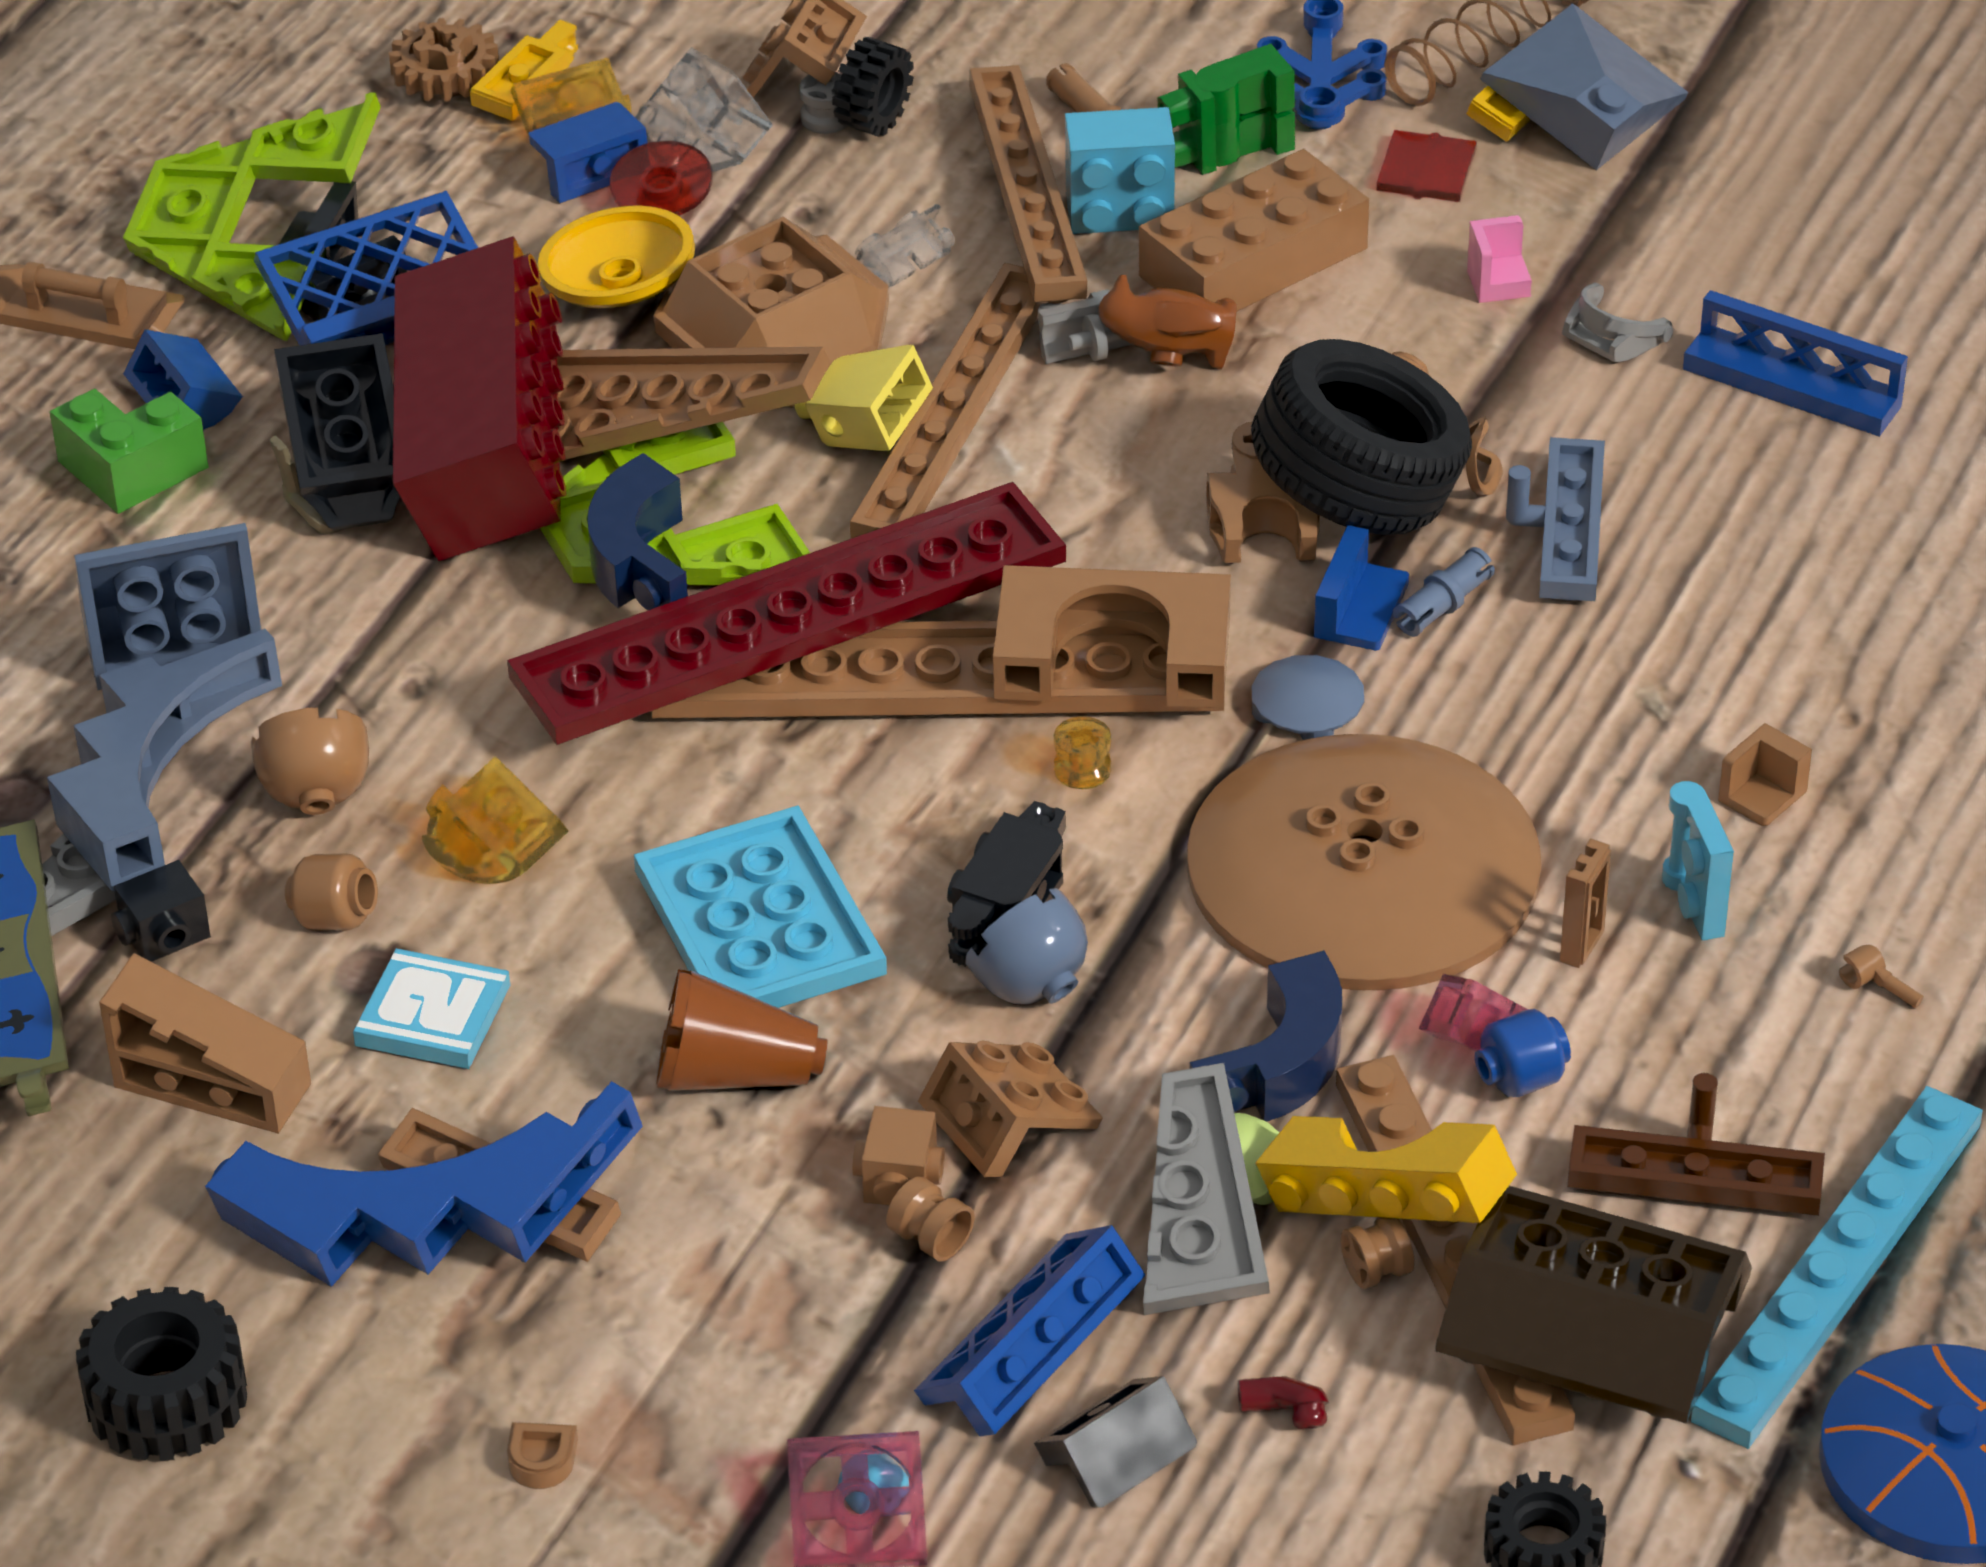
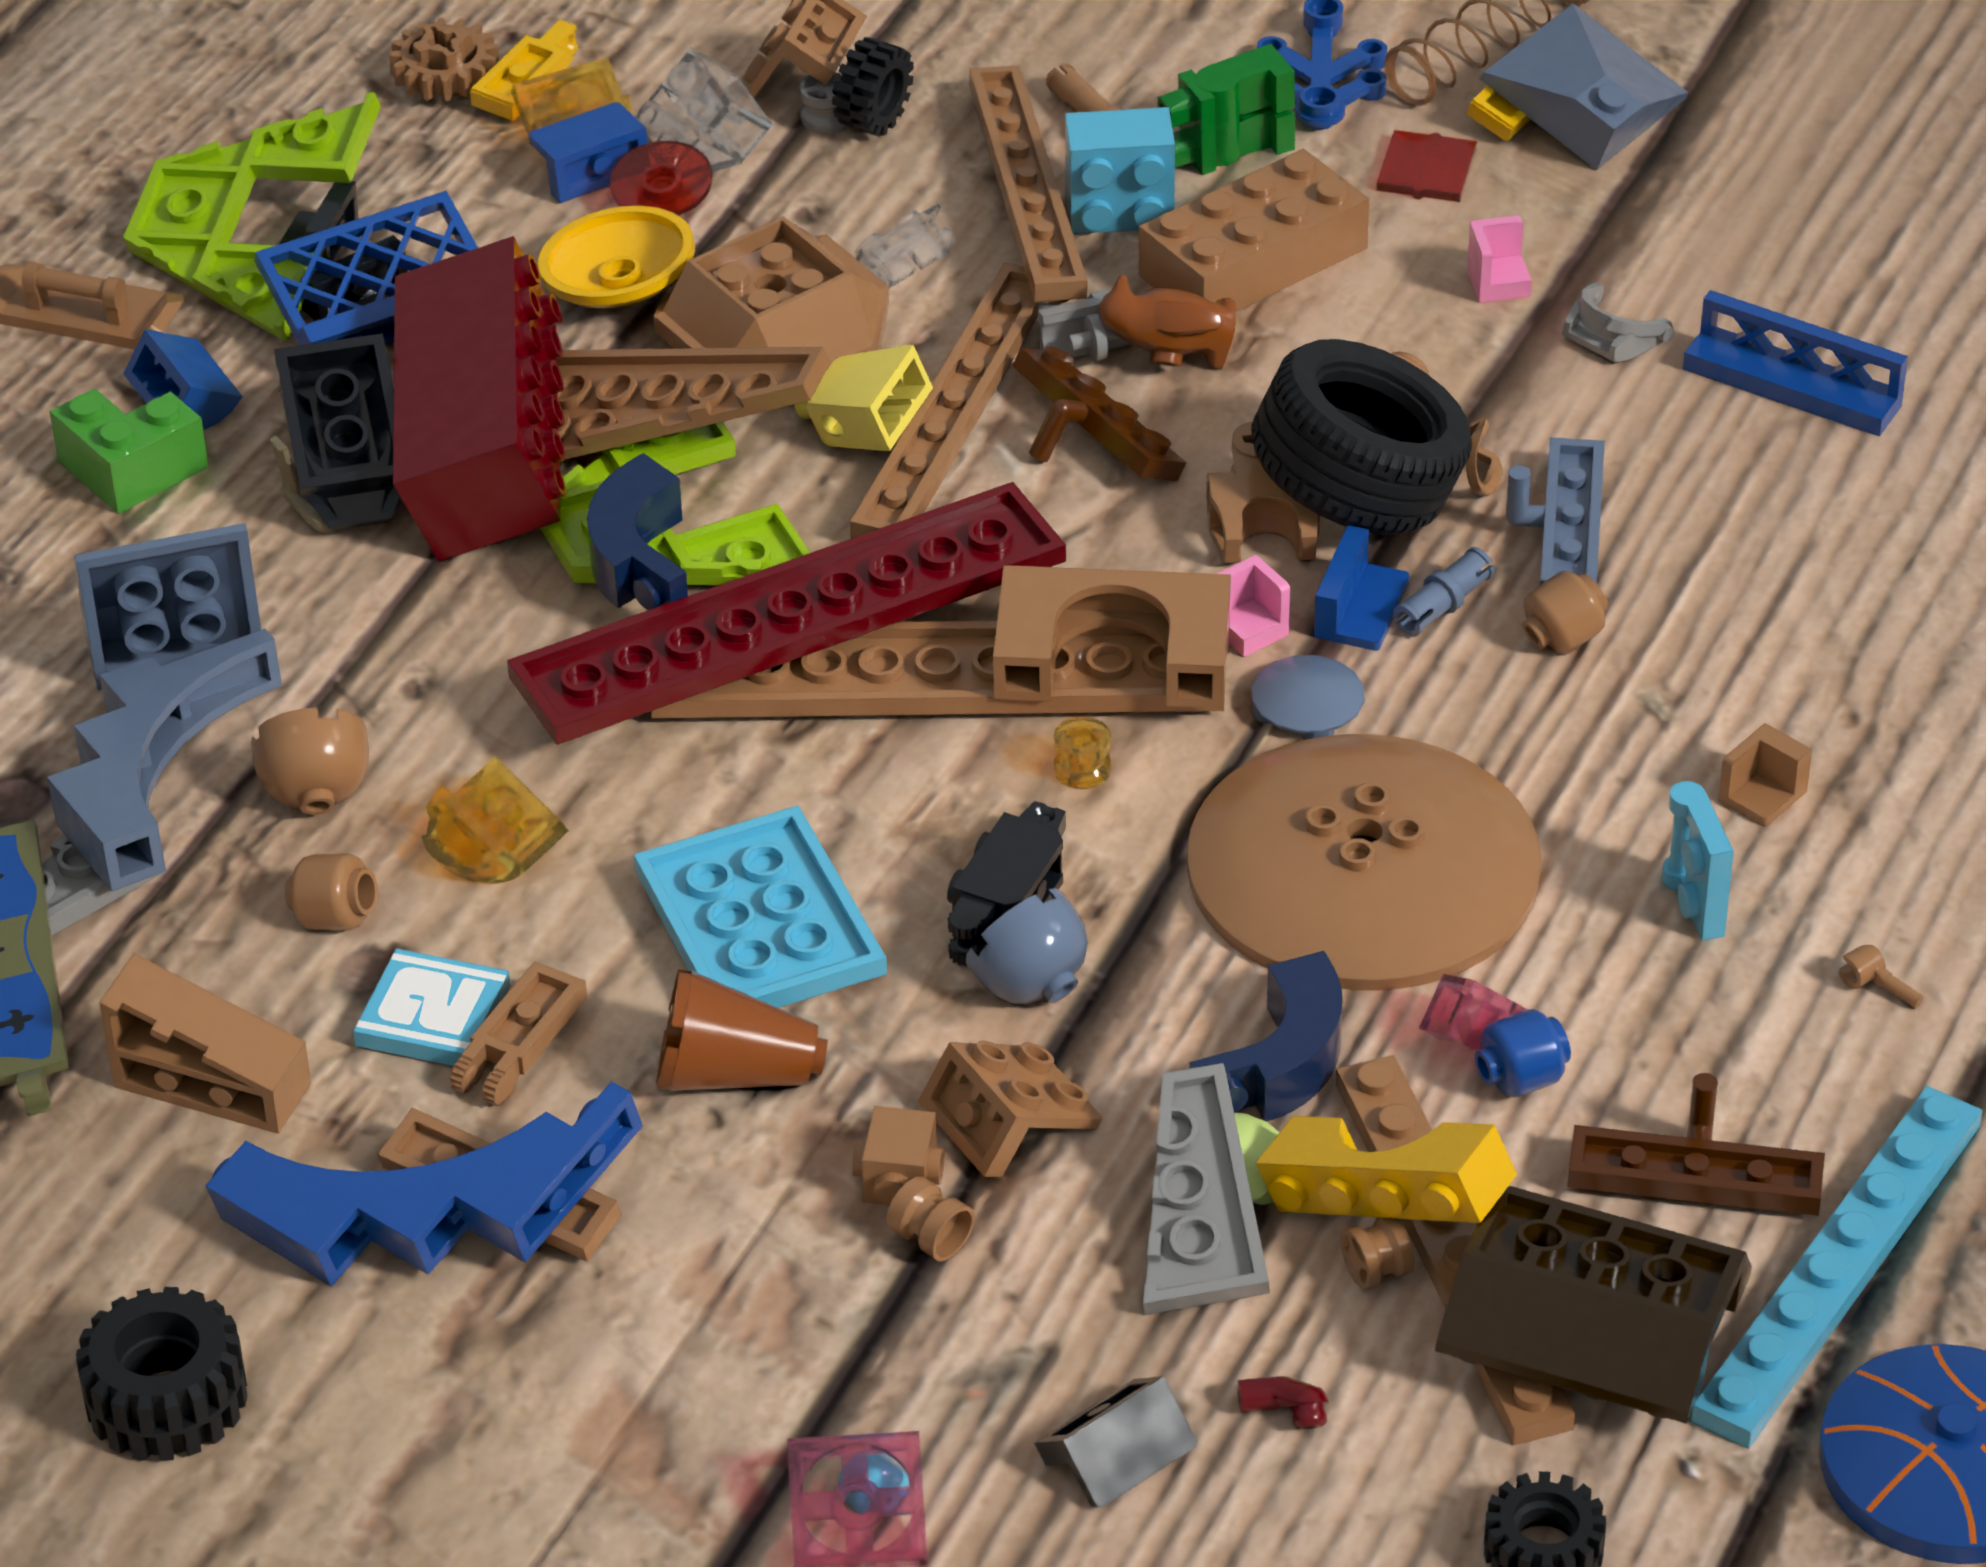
black brick [111,860,211,962] -> none
medium nougat tile [507,1422,578,1489] -> none
blue fence [914,1225,1146,1437] -> none
medium nougat tile [1560,838,1611,968] -> none
none -> medium nougat hinge [449,961,587,1106]
none -> reddish brown plate [1012,346,1187,481]
none -> bright pink panel [1216,554,1290,657]
none -> medium nougat head [1522,570,1608,655]

